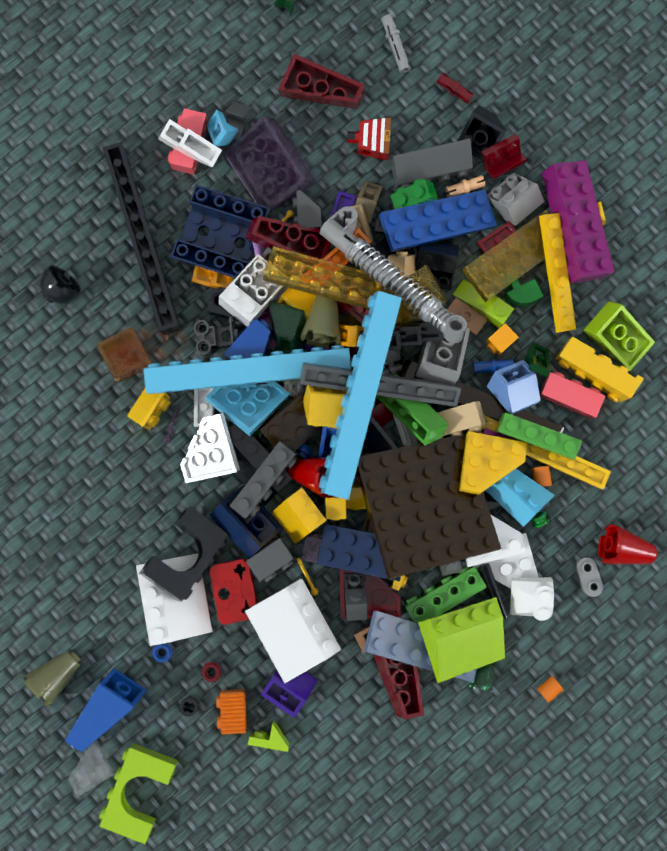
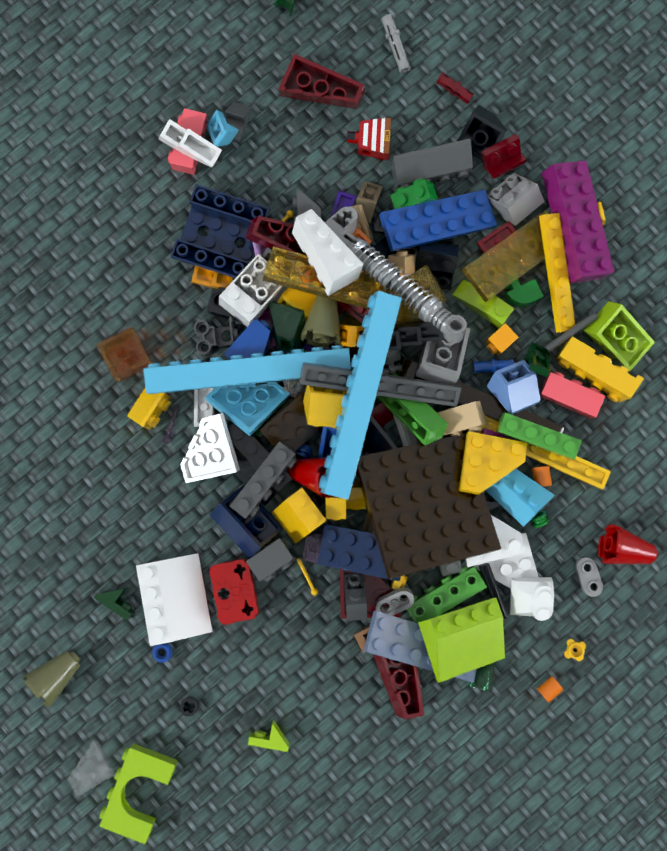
black cylinder [40,265,81,304] -> none
blue slope [65,668,147,752] -> none
black brick [103,142,182,335] -> none
black arch [139,506,228,601] -> none
dark red plate [202,661,222,682] -> none
orange brick [216,689,247,734] -> none
clear purple slope [224,116,316,213] -> none
white slope [245,579,341,683] -> none
dark purple slope [261,669,318,718] -> none
light nougat pin [445,175,485,198] -> none
medium nougat plate [447,297,488,336] -> none
none -> dark green slope [94,587,135,620]
none -> white wedge [292,209,364,296]
none -> light grey plate [376,587,414,616]
none -> dark grey bar [544,312,598,353]
none -> yellow plate [564,639,586,661]

